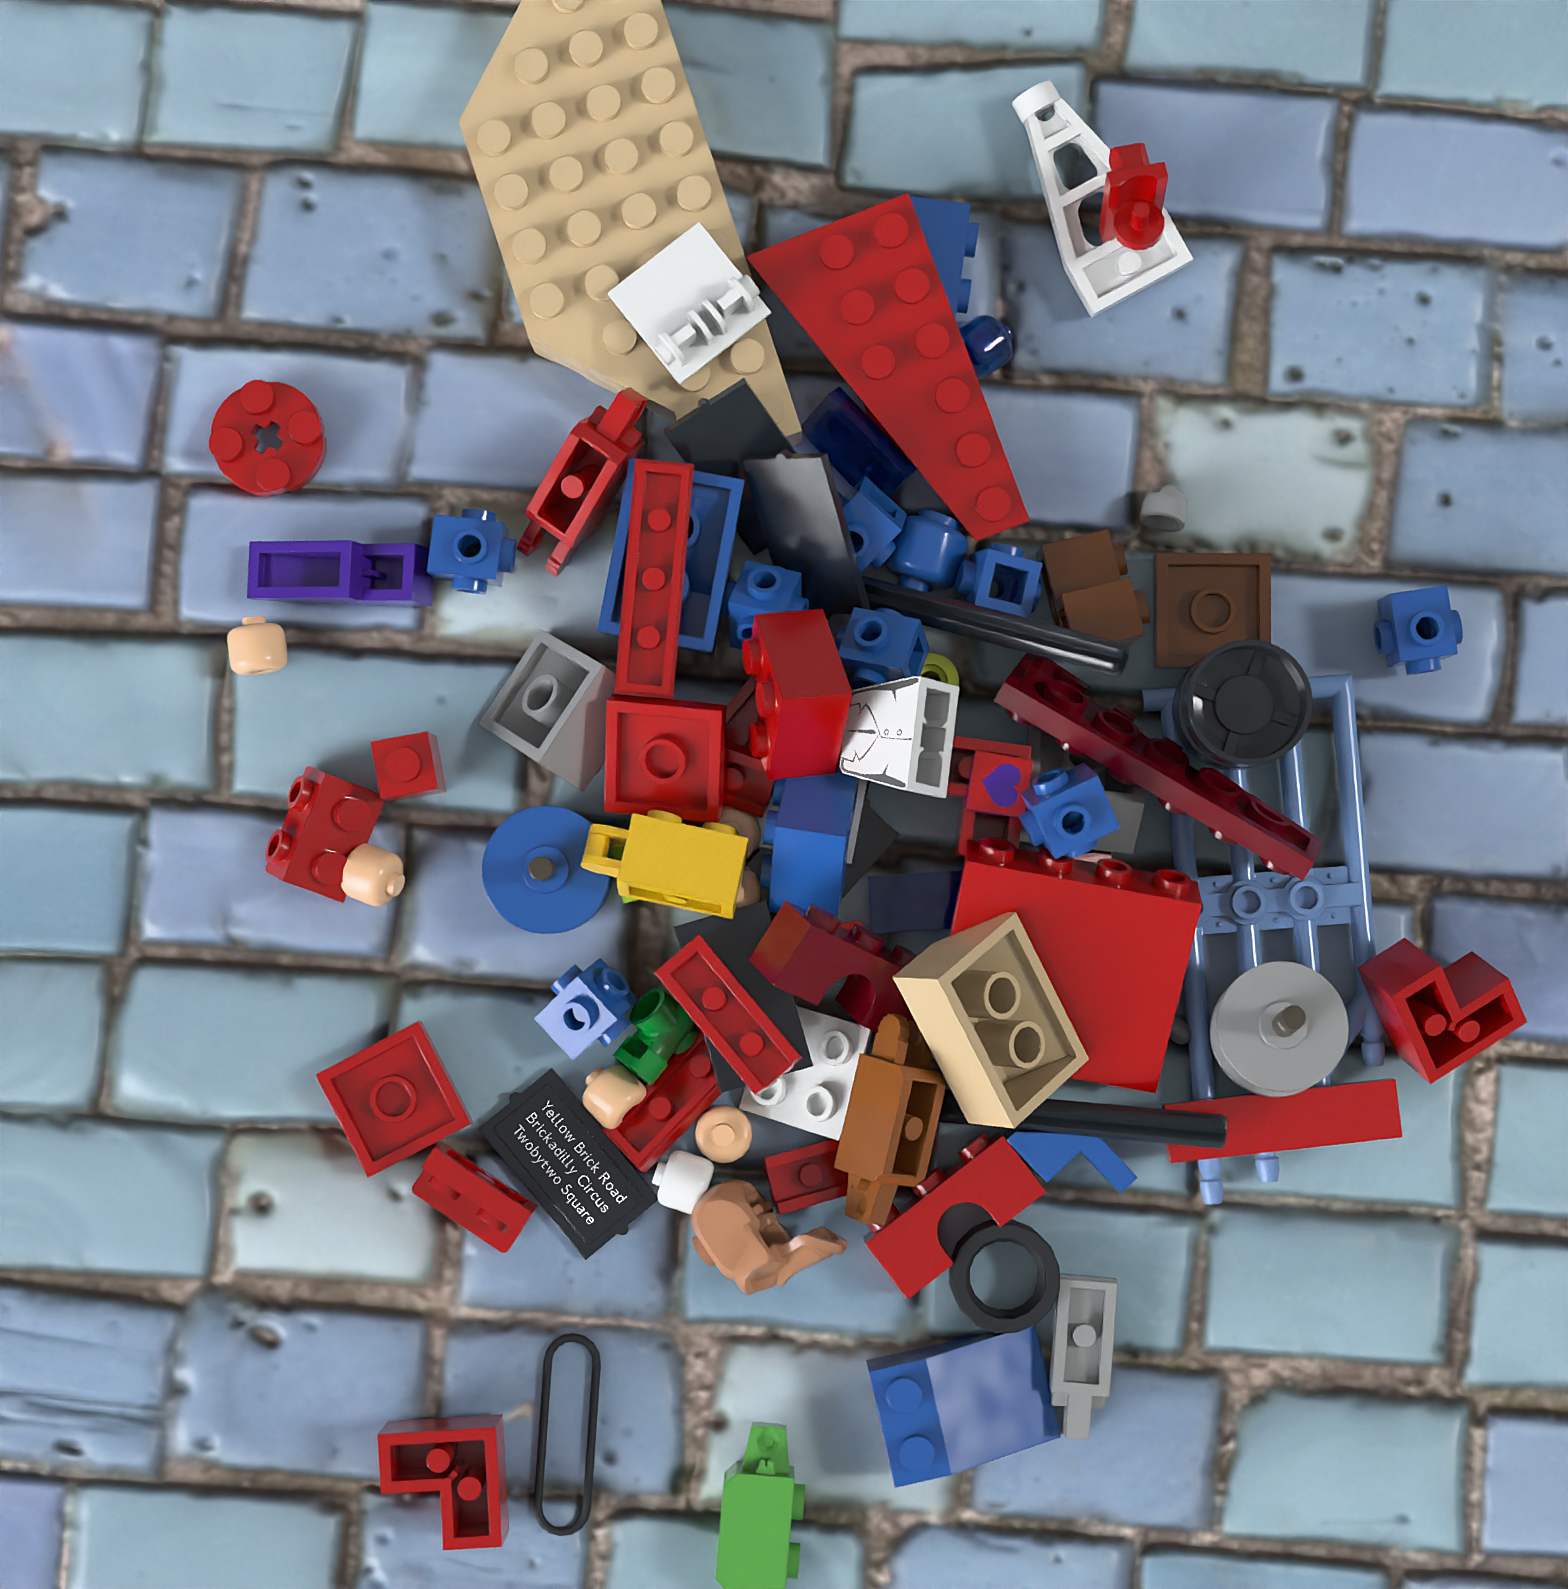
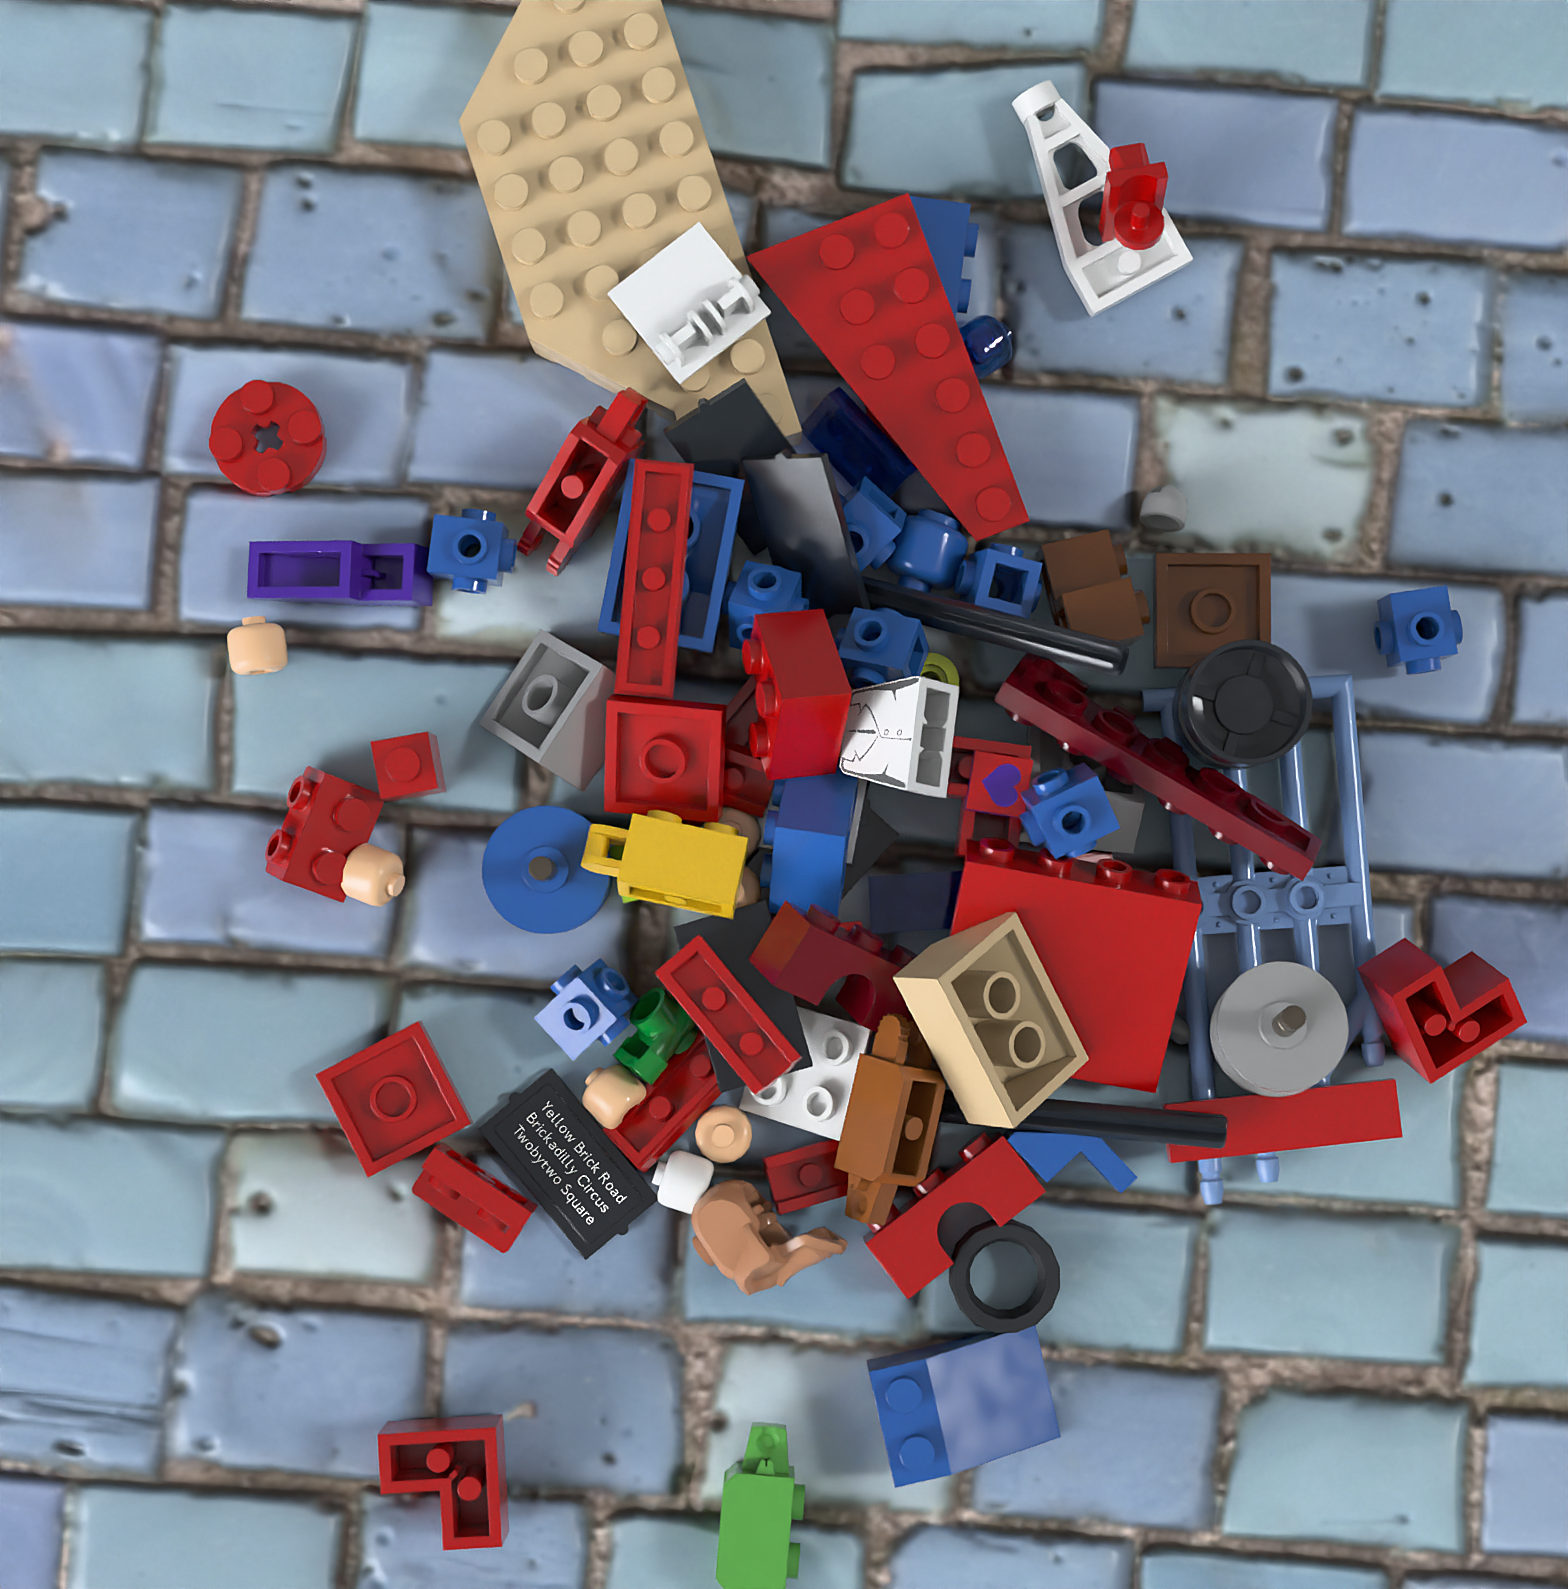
black piece [534,1333,601,1536] -> none
light grey hinge [1049,1273,1118,1440] -> none

